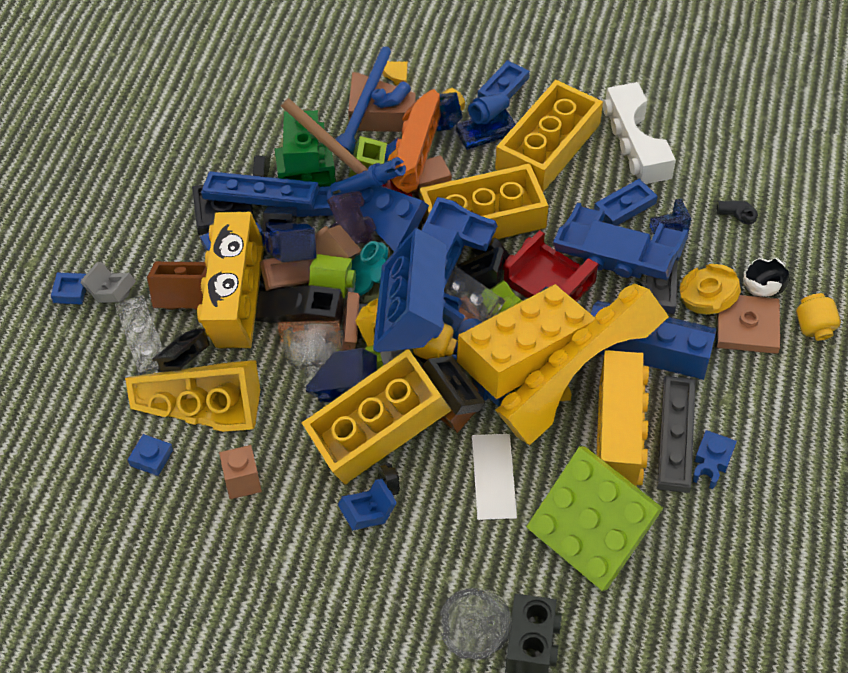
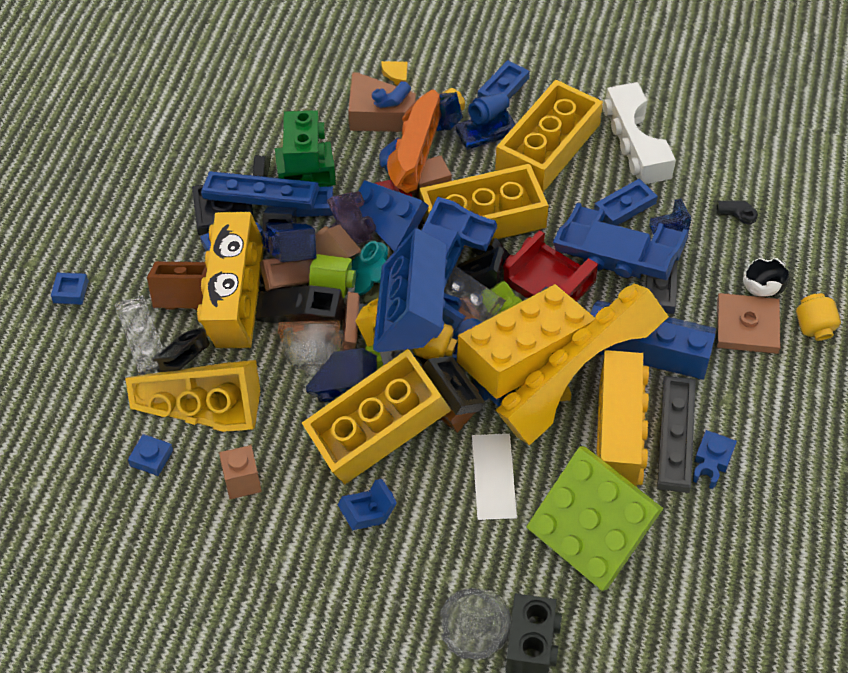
light grey bracket [81,262,136,303] -> none
medium nougat bar [281,98,368,174] -> none
blue pin [330,157,406,200] -> none
blue piece [335,46,391,155] -> none
lime brick [348,136,387,177] -> none
black tile [378,463,400,495] -> none
yellow tile [679,264,741,315] -> none

